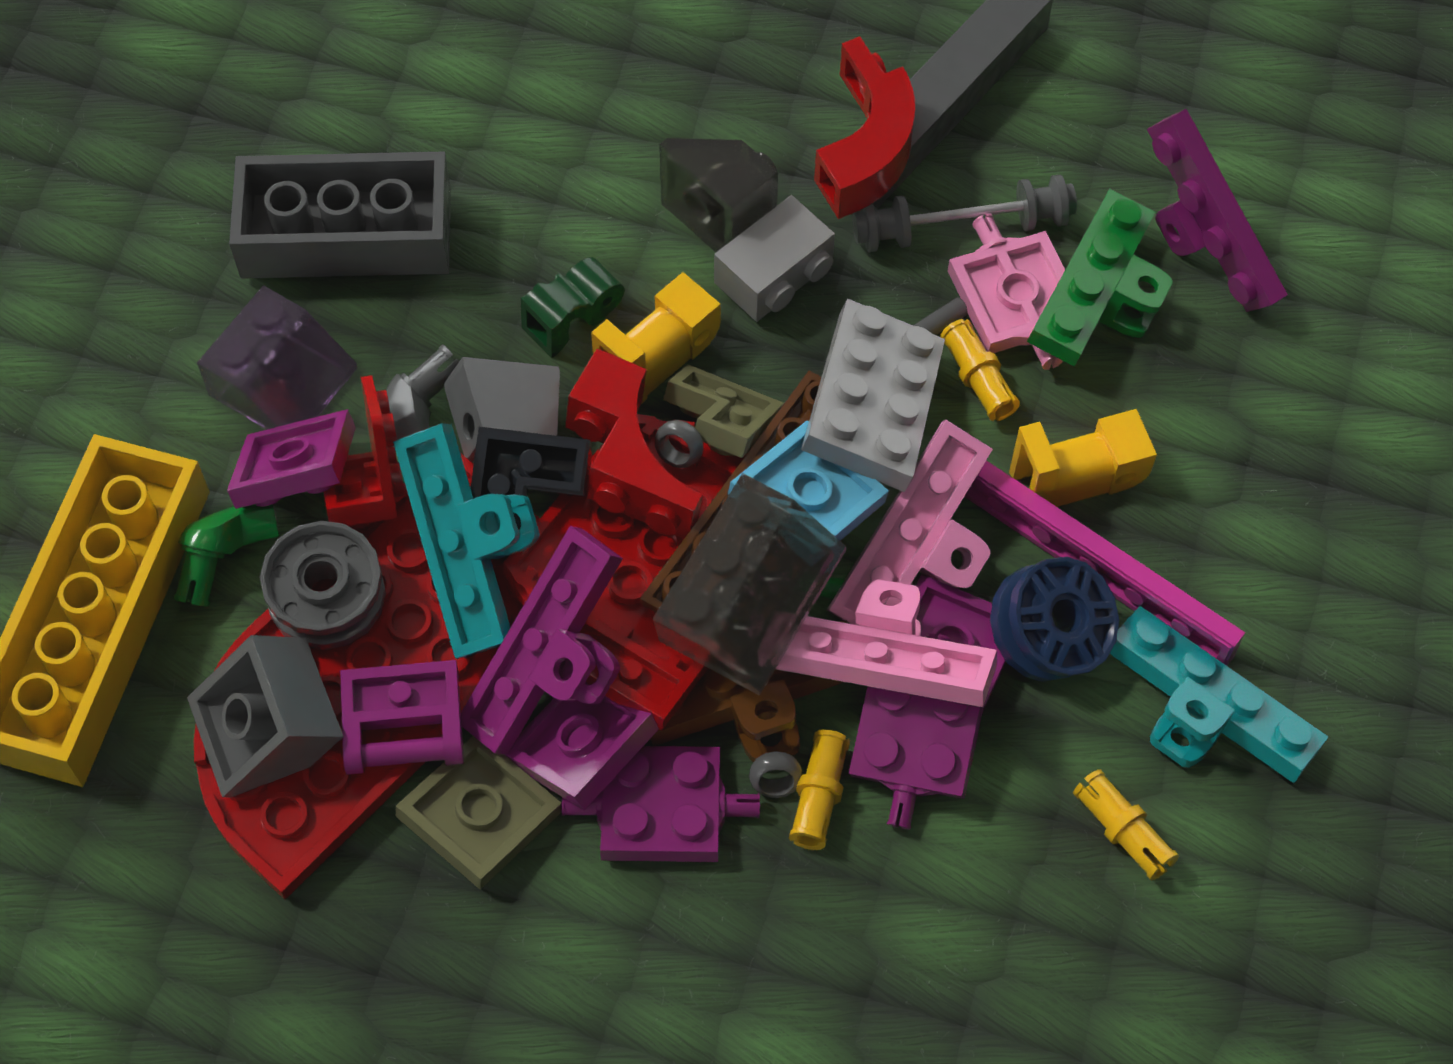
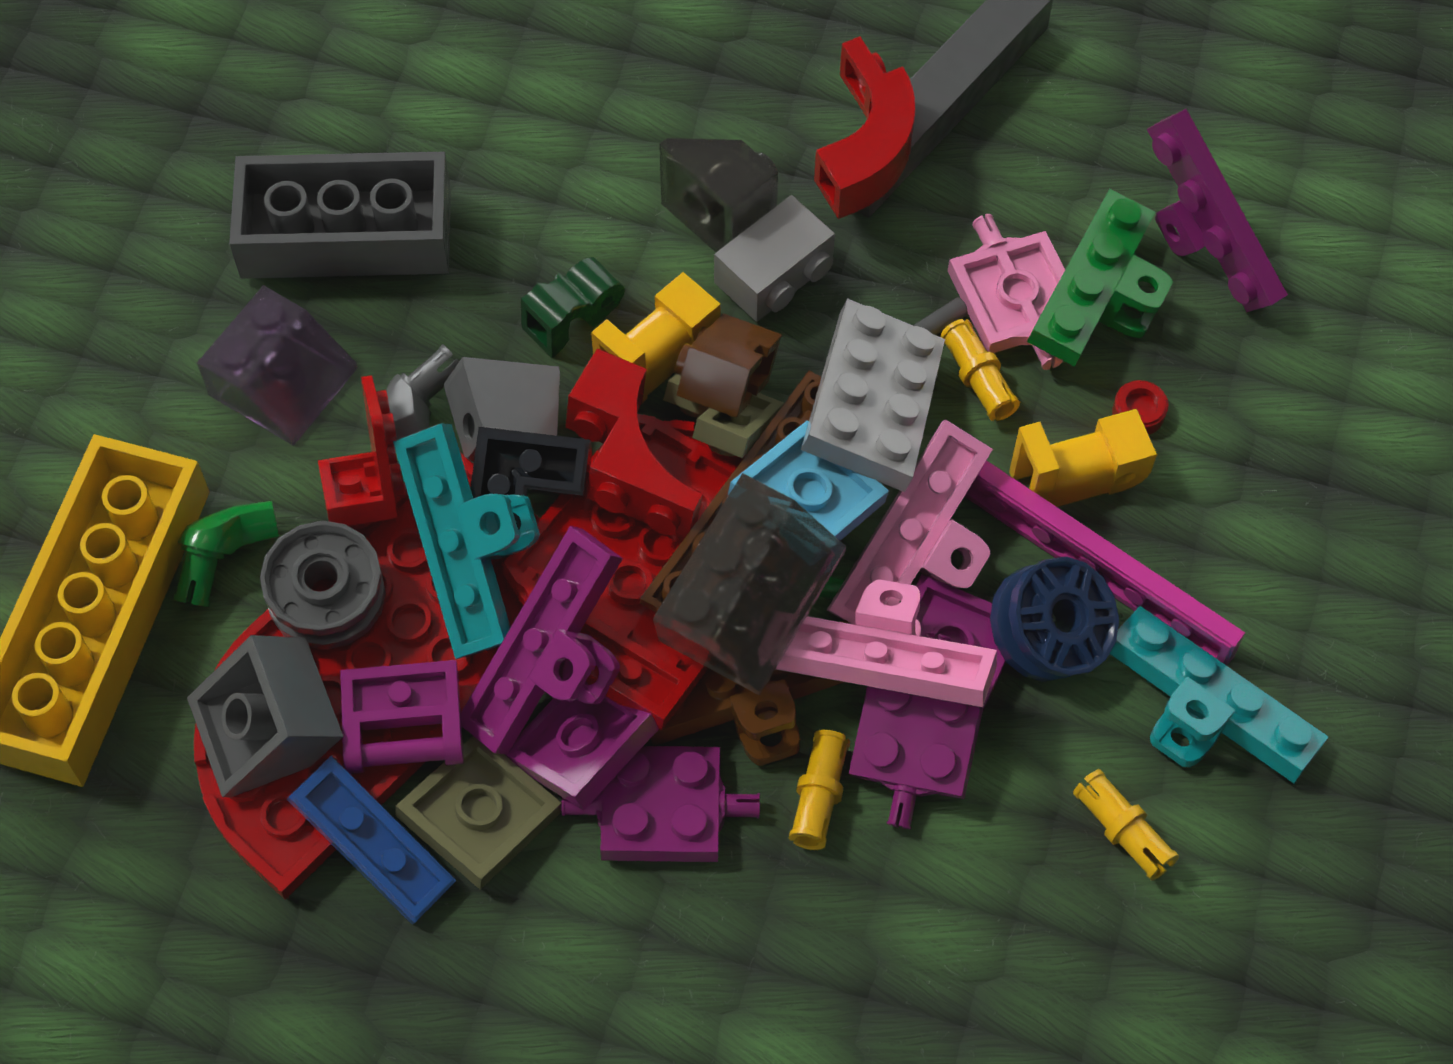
magenta plate [227,409,356,509] -> none
dark grey piece [655,420,703,468] -> none
dark grey piece [749,751,803,798] -> none
dark grey axle [852,175,1077,253] -> none
none -> blue tile [287,756,456,925]
none -> reddish brown brick [675,313,782,418]
none -> red tile [1112,380,1168,435]

